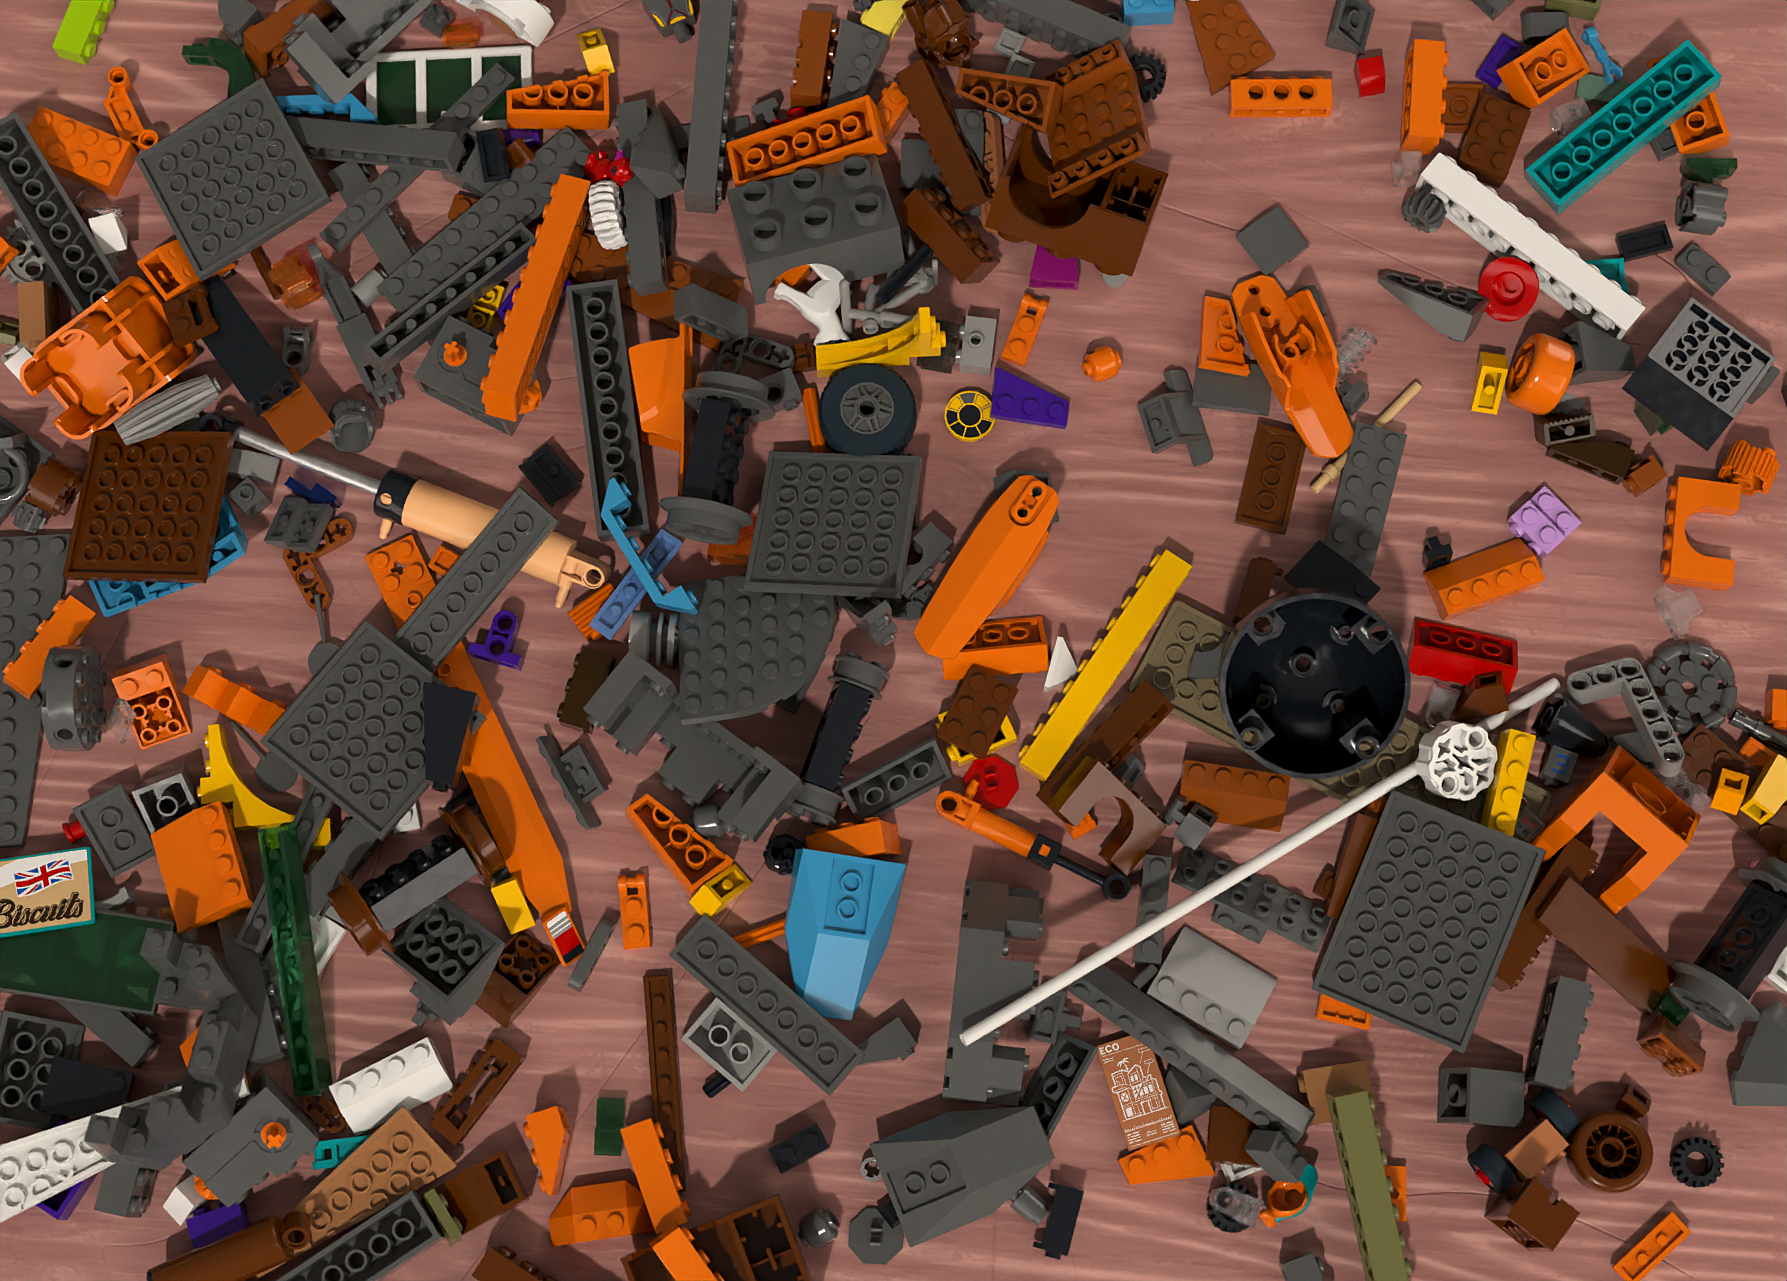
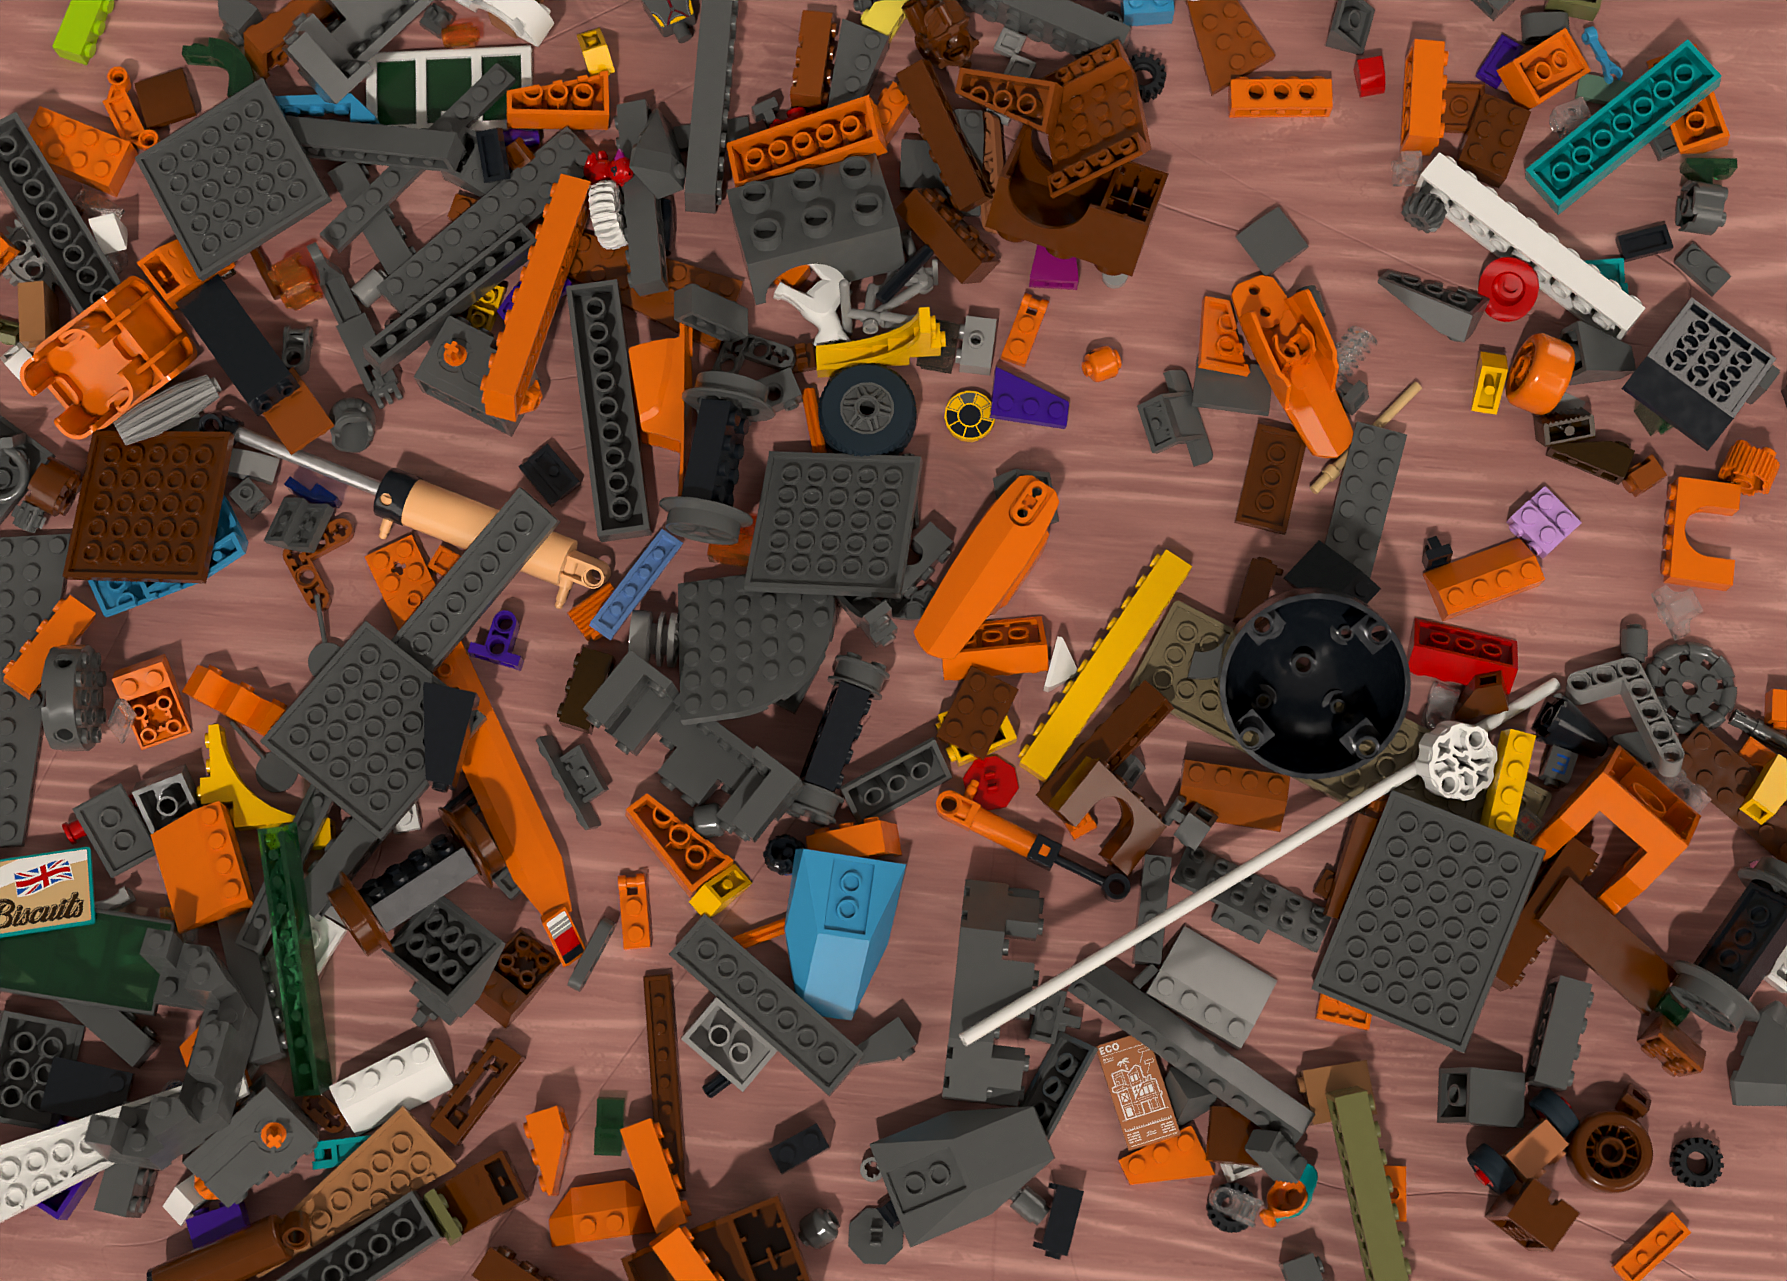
reddish brown plate [162,284,219,348] -> none
yellow tile [491,876,536,934] -> none
dark azure slope [601,477,699,615] -> none
light orange brick [1710,768,1749,815] -> none
none -> reddish brown slope [134,68,197,130]
none -> dark grey brick [1621,624,1648,664]

